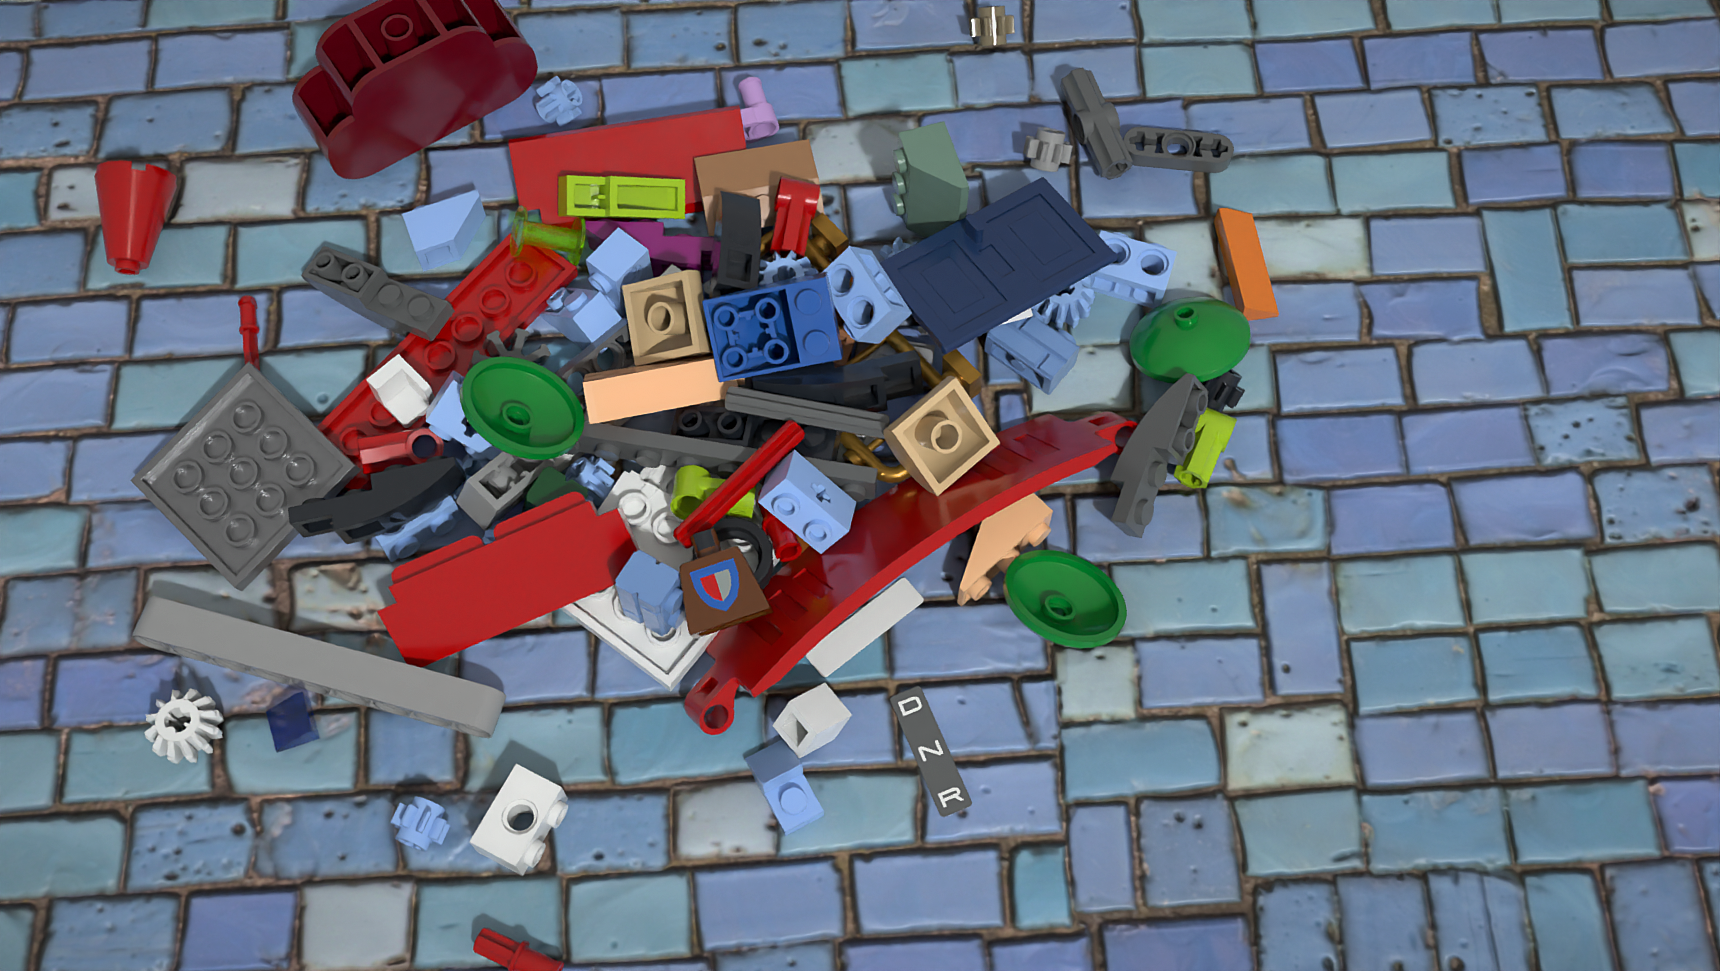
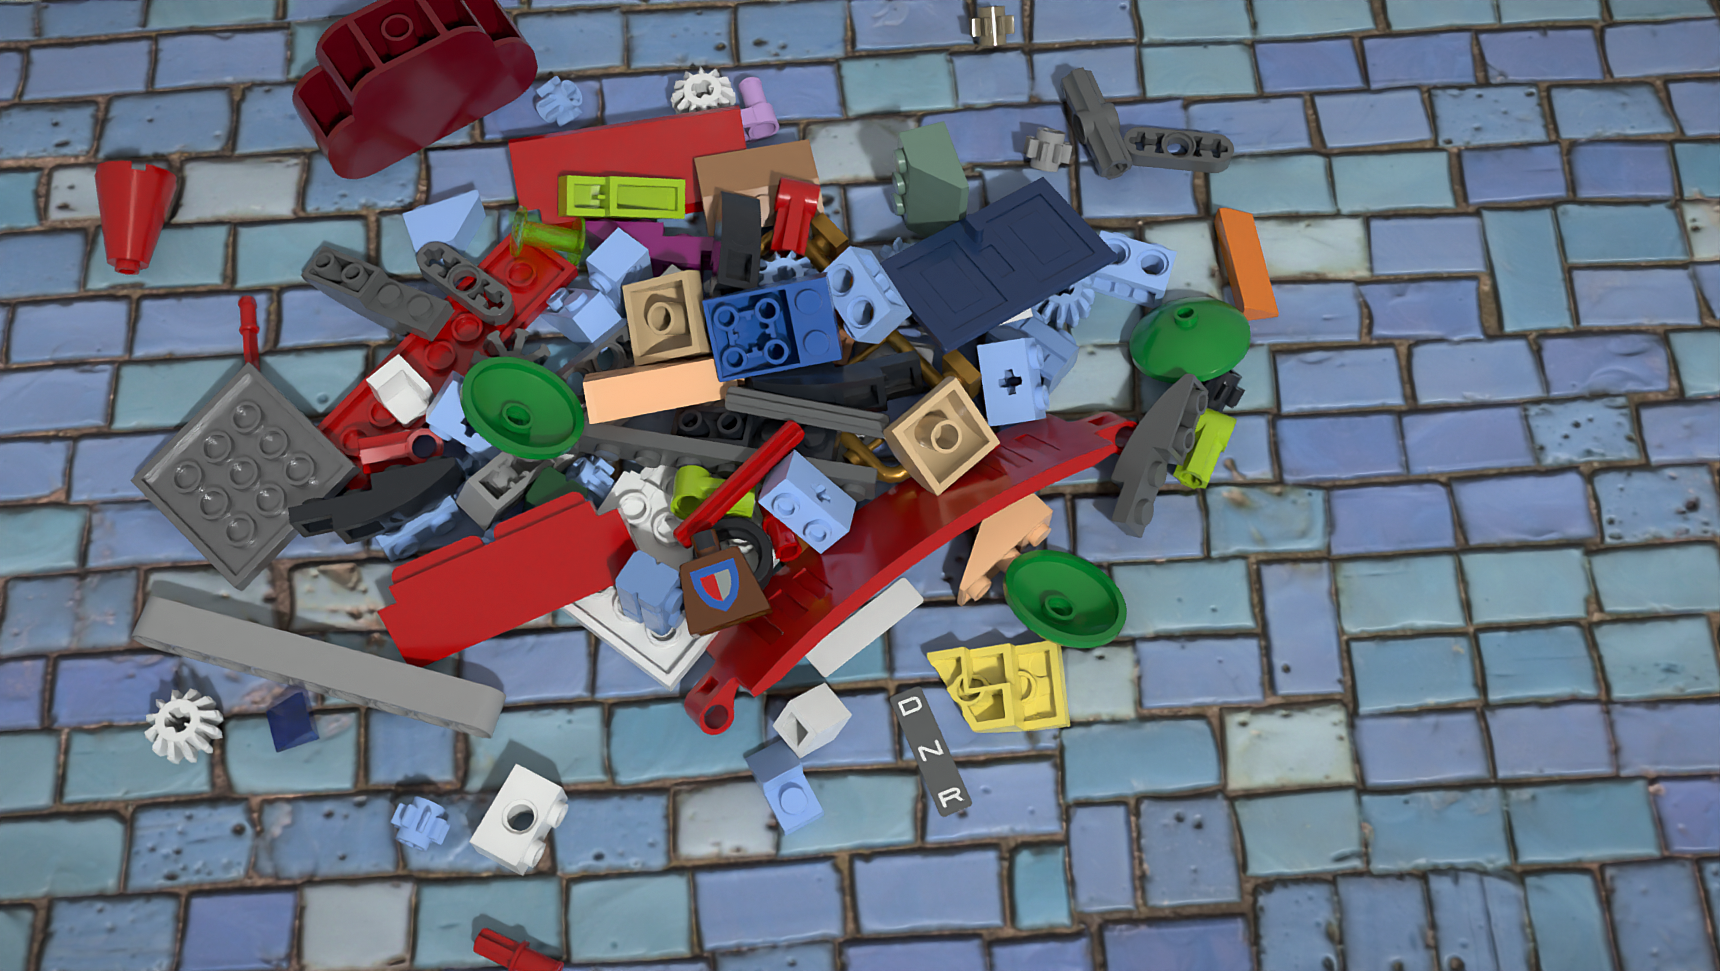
none -> dark grey beam [416,242,515,325]
none -> white gear [671,66,736,114]
none -> light yellow slope [927,641,1070,733]
none -> light blue brick [977,337,1050,427]

